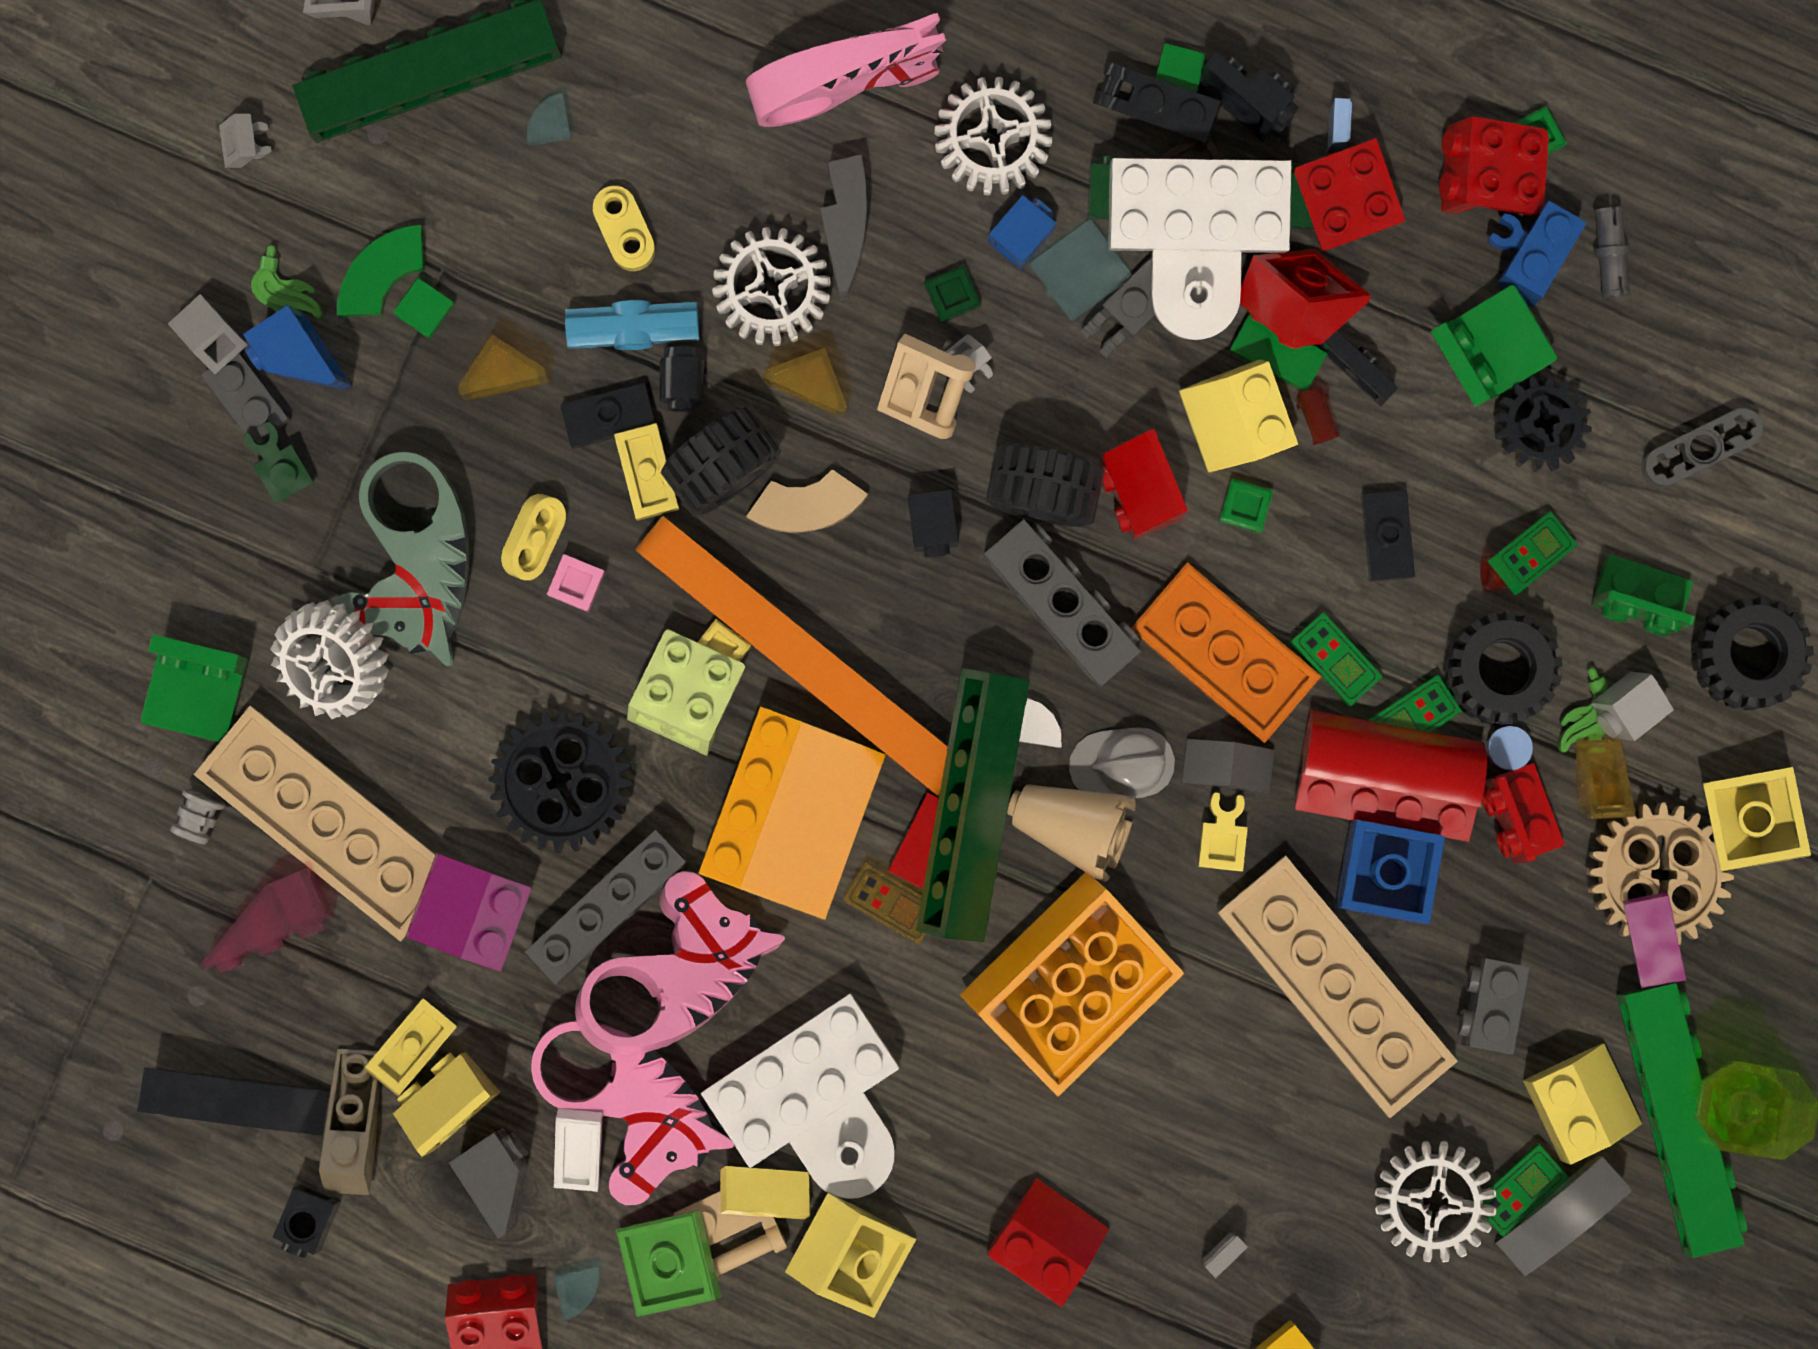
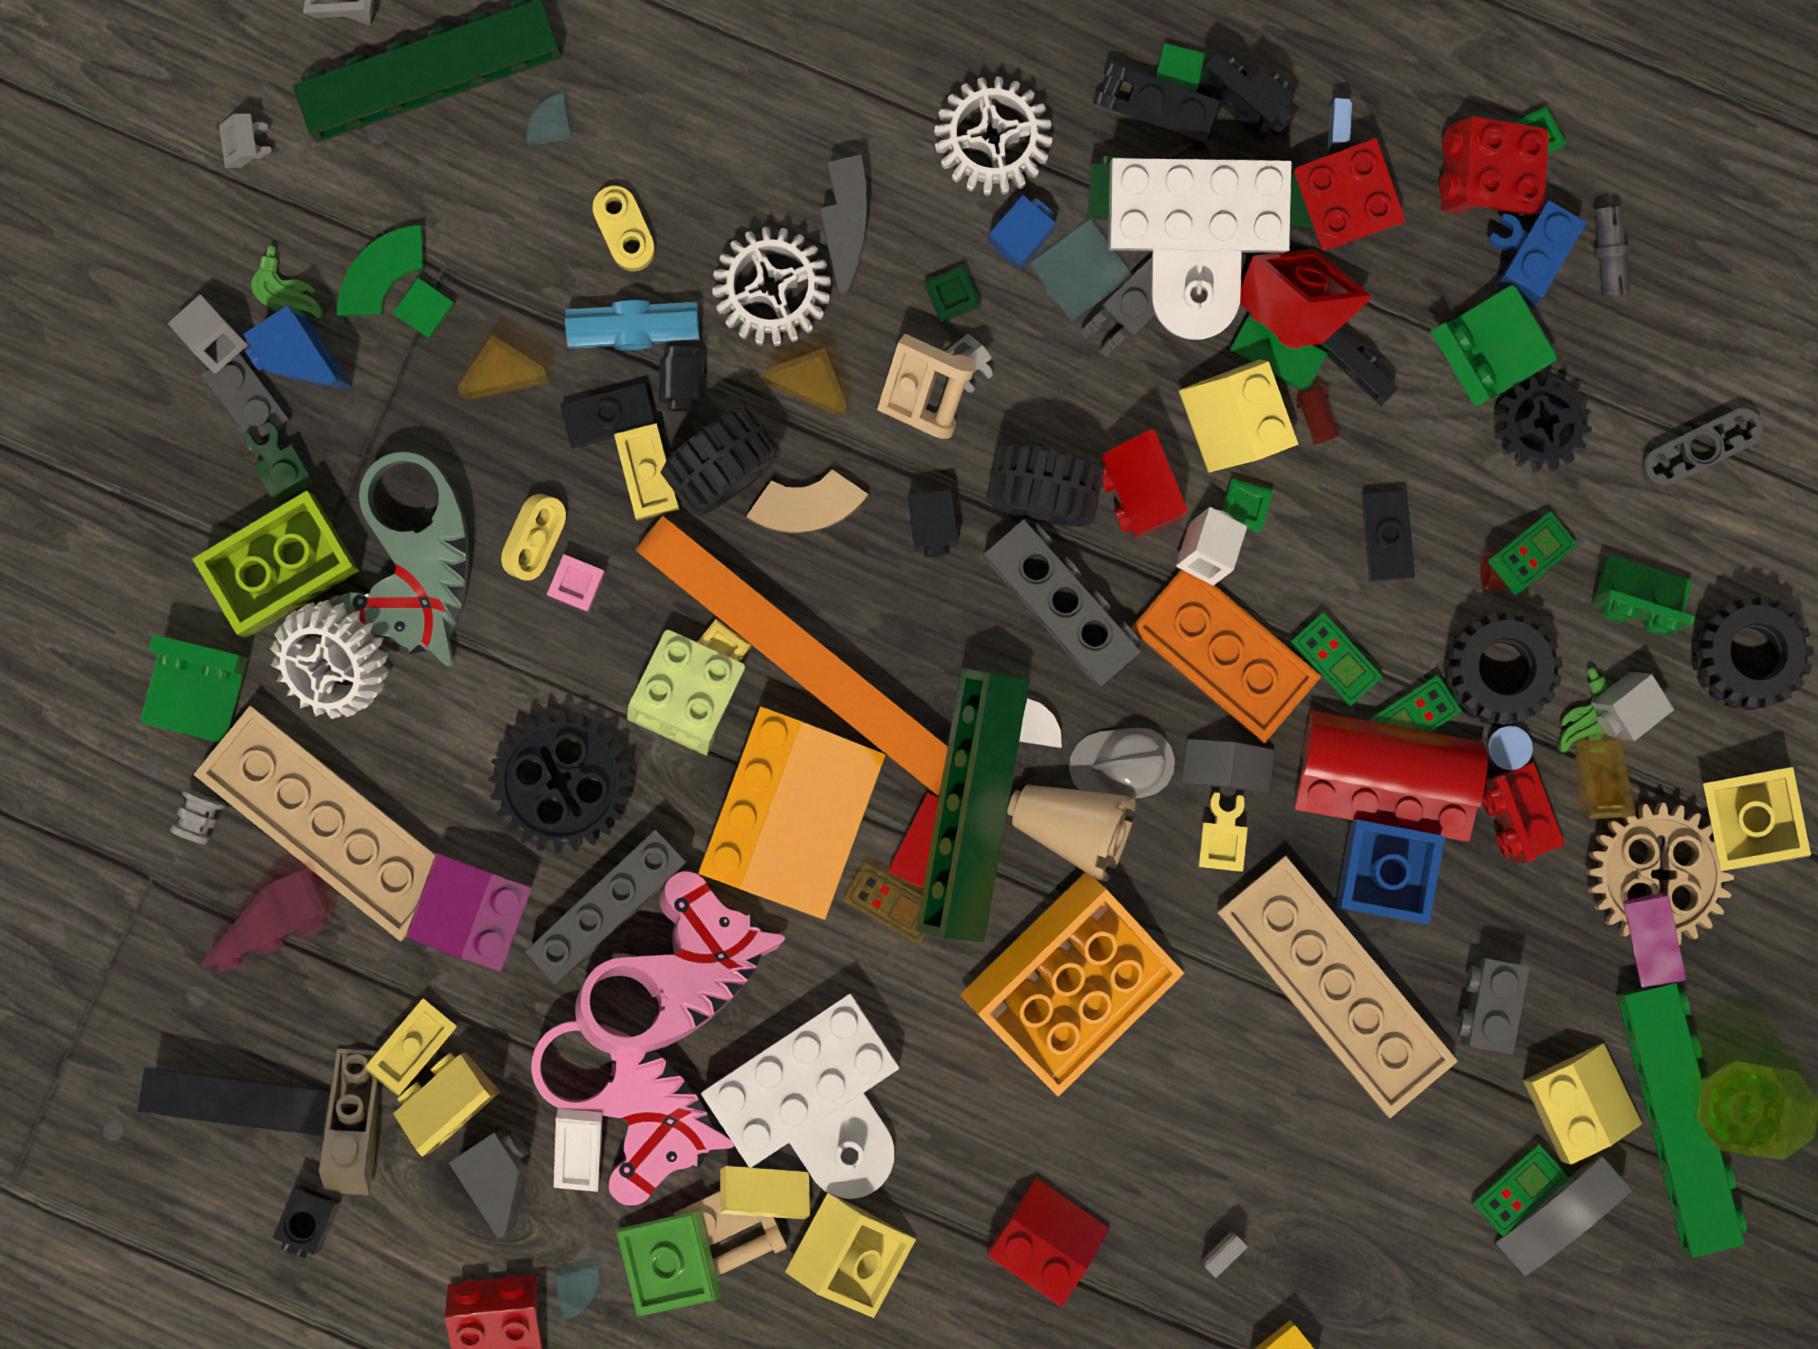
bright pink animal [746,13,946,127] -> none
white gear [1375,1141,1496,1262] -> none
none -> lime brick [192,491,360,639]
none -> white brick [1176,507,1247,585]

